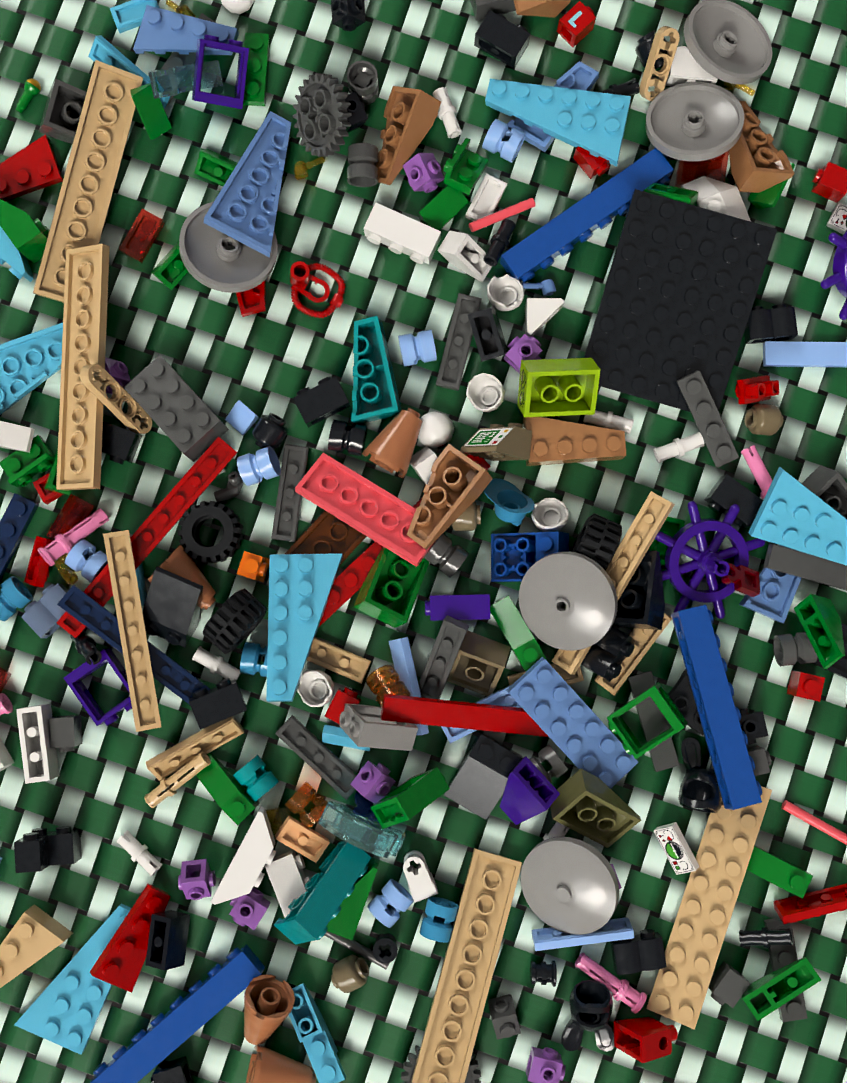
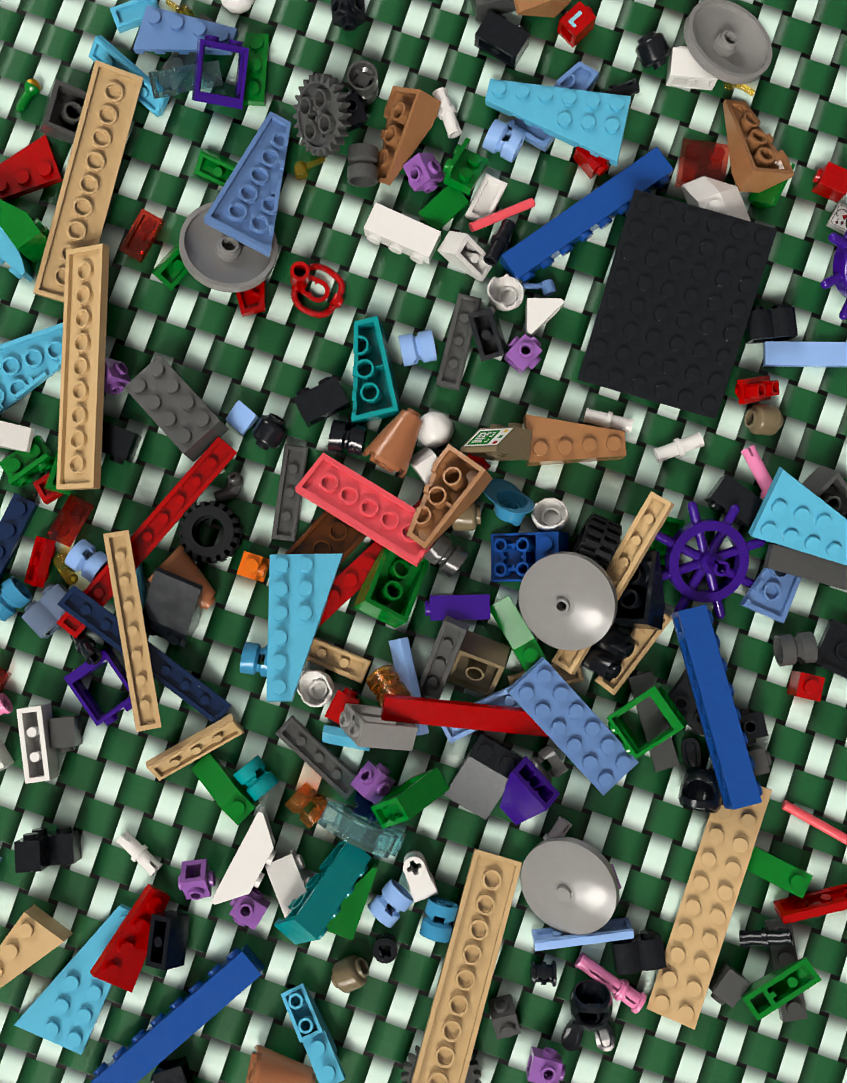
bright pink pin [38,508,109,567] -> none
tan beam [80,364,152,434] -> none
green slope [130,82,172,140] -> none
tan pin [144,751,211,808] -> none
black brick [189,678,247,730] -> none
white pin [192,646,241,681] -> none
black tyre [202,588,267,654] -> none
light blue wheel [237,446,281,486] -> none
nougat cone [244,975,295,1045] -> none
clear yellow tile [266,806,291,835] -> none
light nougat plate [275,815,330,863] -> none
dark grey bar [324,931,389,970] -> none
white hair [466,373,505,412] -> none
lime brick [517,358,601,417] -> none
olive slope [550,768,641,848] -> none
red torso [614,1017,678,1063] -> none
tan beam [639,26,680,101] -> none
green slope [644,183,699,206] -> none
light grey dish [646,82,744,161] -> none
white tile [654,822,700,875] -> none
dark grey plate [676,370,739,468] -> none
dark red plate [721,563,760,597] -> none
green slope [794,594,845,669] -> none

